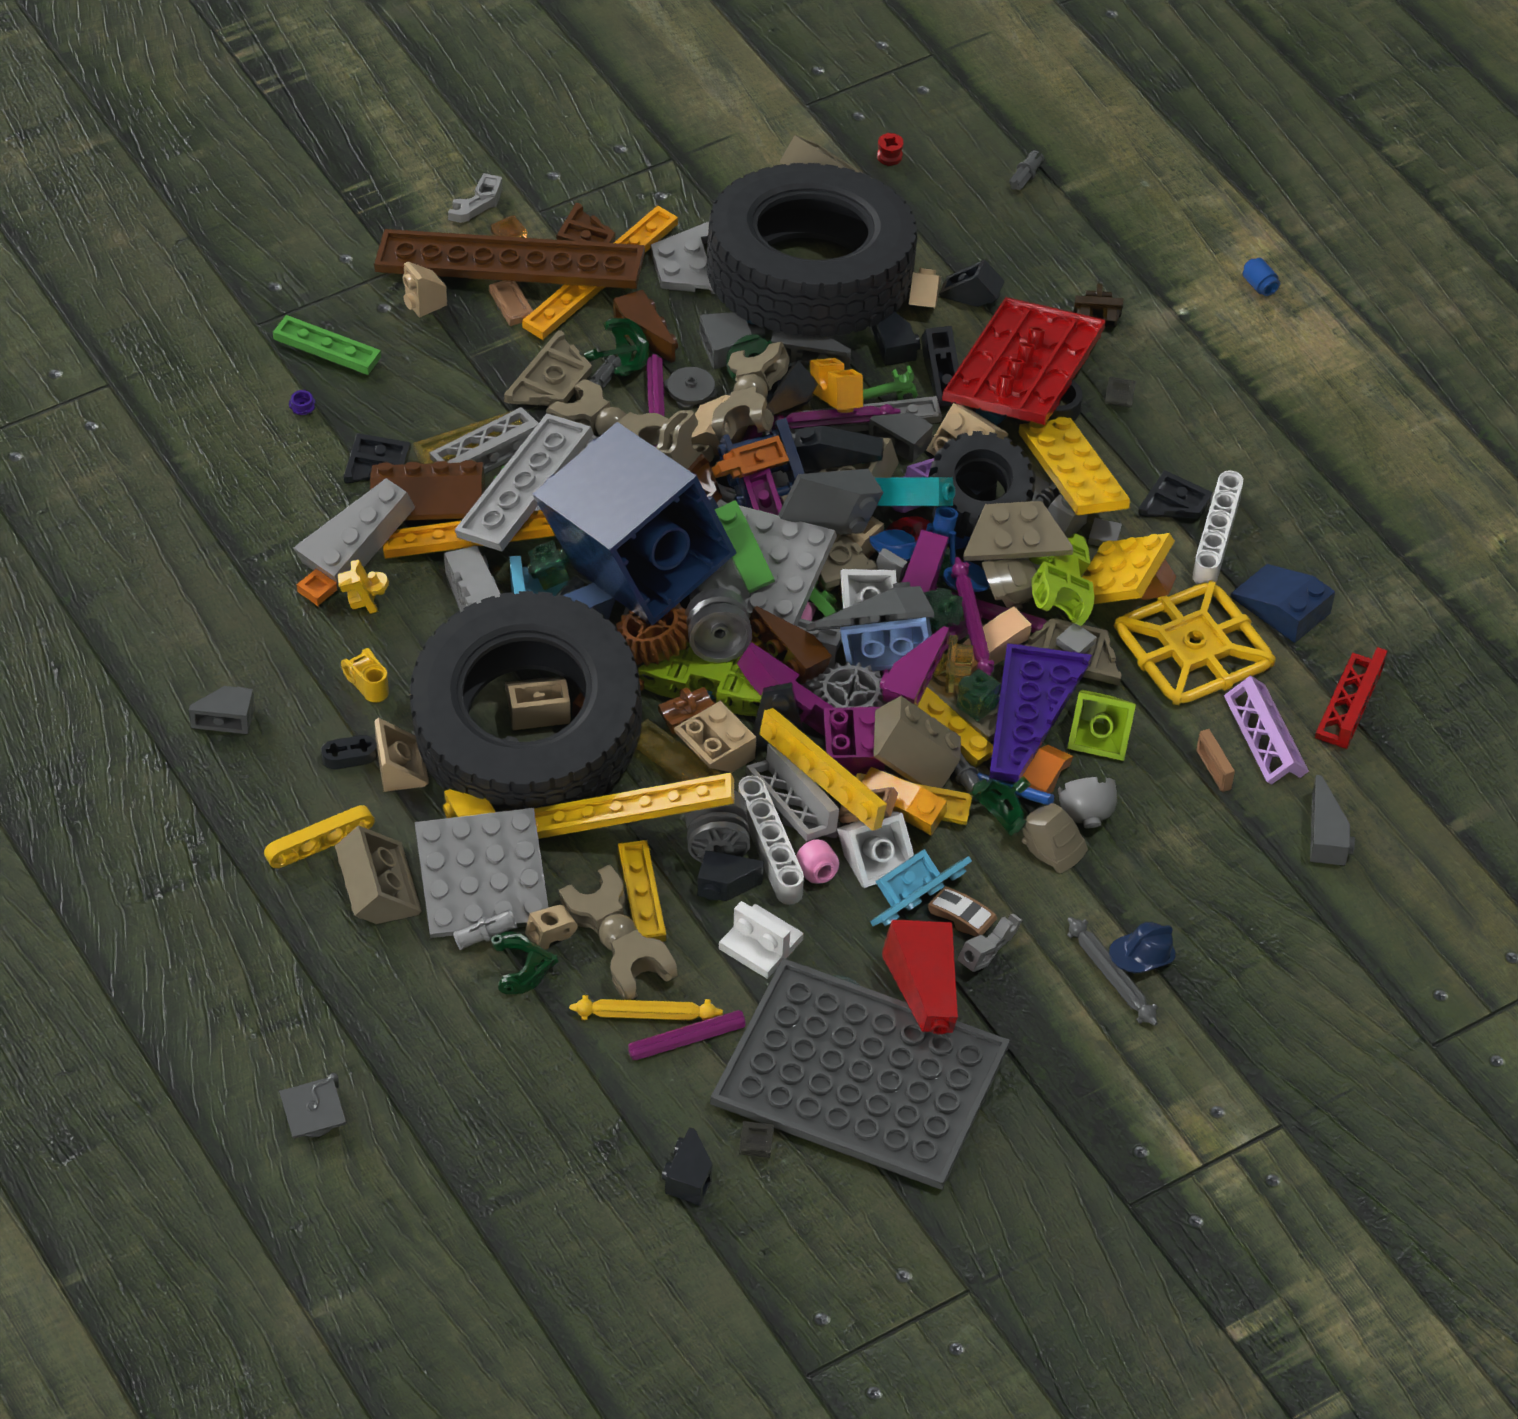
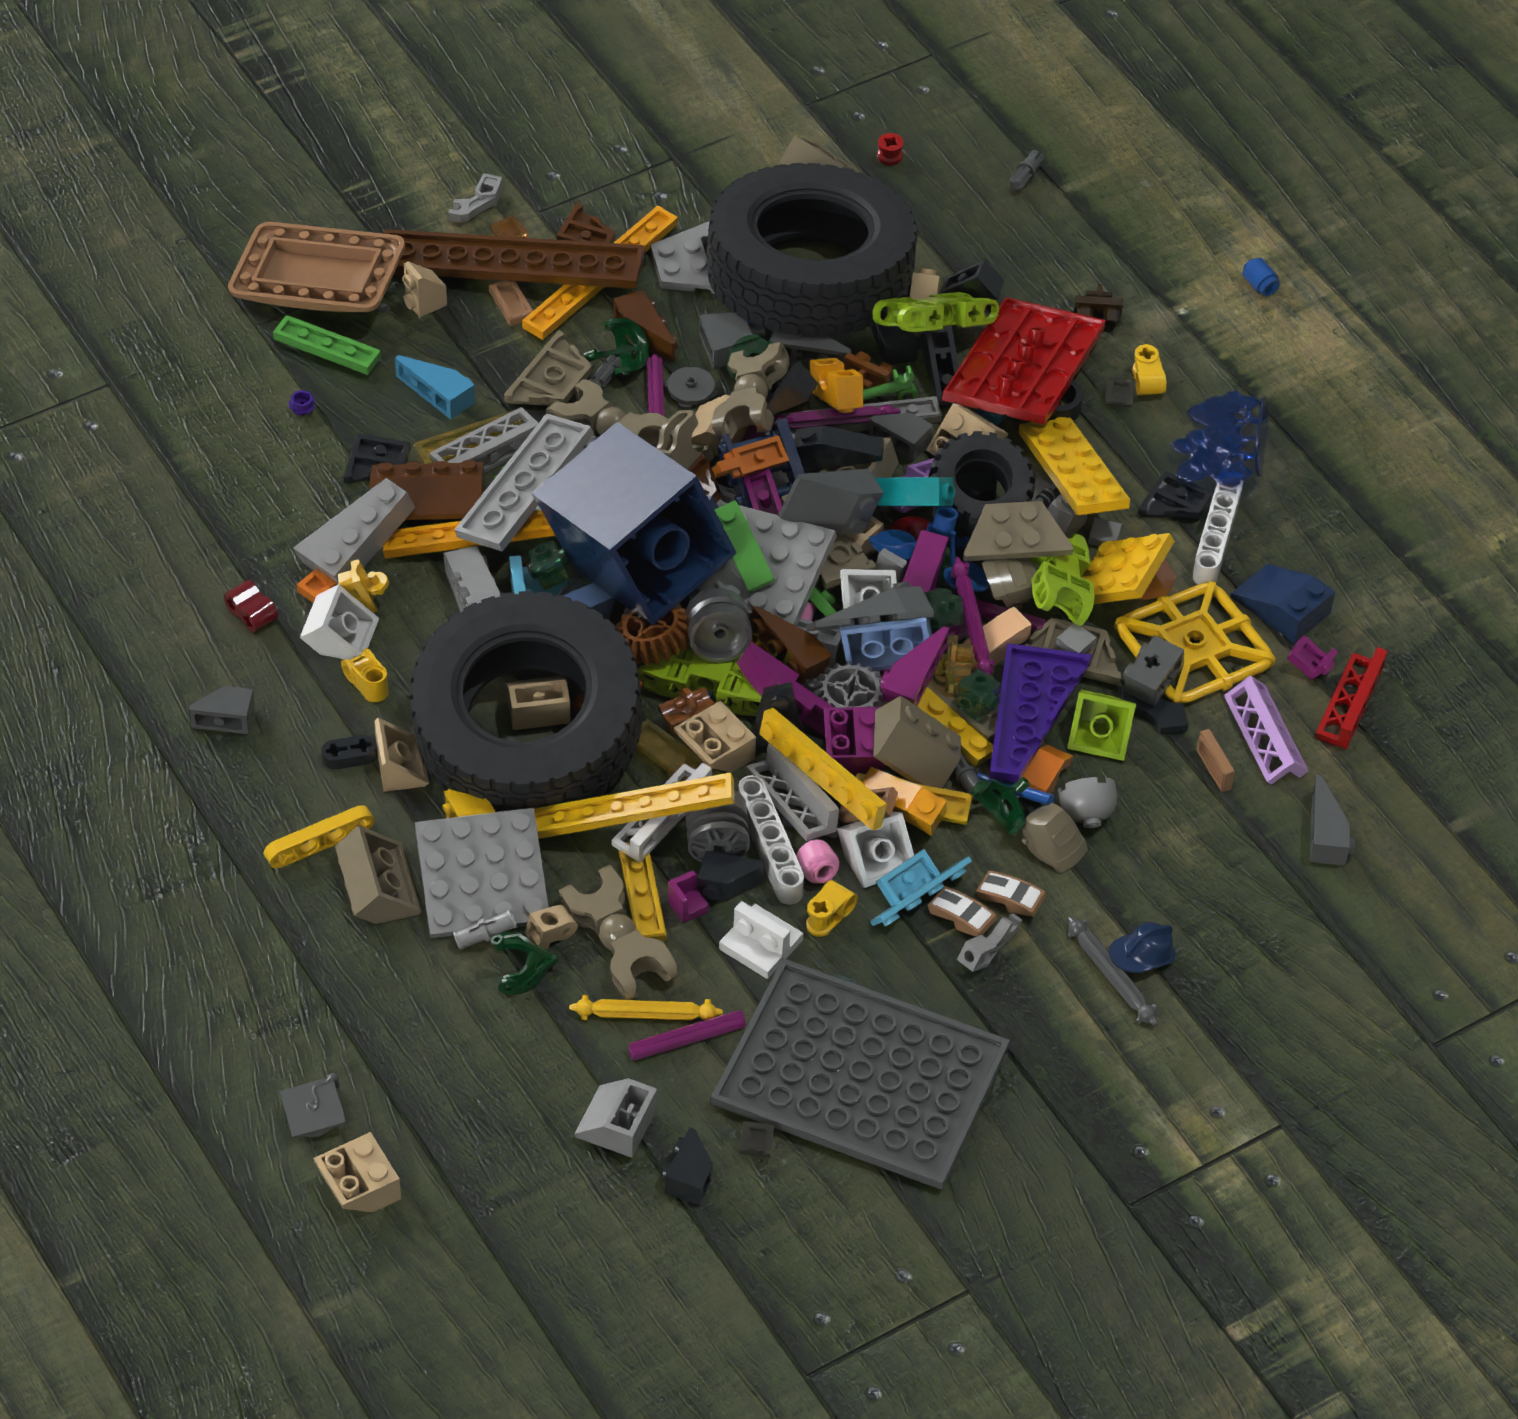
red slope [882,919,958,1035] -> none
none -> dark red axle [223,580,279,633]
none -> medium nougat wedge [228,222,405,312]
none -> white slope [300,584,379,660]
none -> tan slope [314,1132,401,1213]
none -> dark azure slope [395,355,475,420]
none -> light grey slope [575,1078,657,1158]
none -> white fence [611,763,712,863]
none -> magenta panel [668,870,709,924]
none -> yellow piece [806,880,858,937]
none -> dark orange hips [844,351,893,396]
none -> lime piece [872,292,999,332]
none -> slope [976,871,1047,917]
none -> black tile [1120,686,1189,734]
none -> dark grey brick [1123,635,1184,706]
none -> yellow piece [1132,344,1167,396]
none -> clear blue plant [1170,390,1268,485]
none -> magenta bracket [1287,635,1338,680]

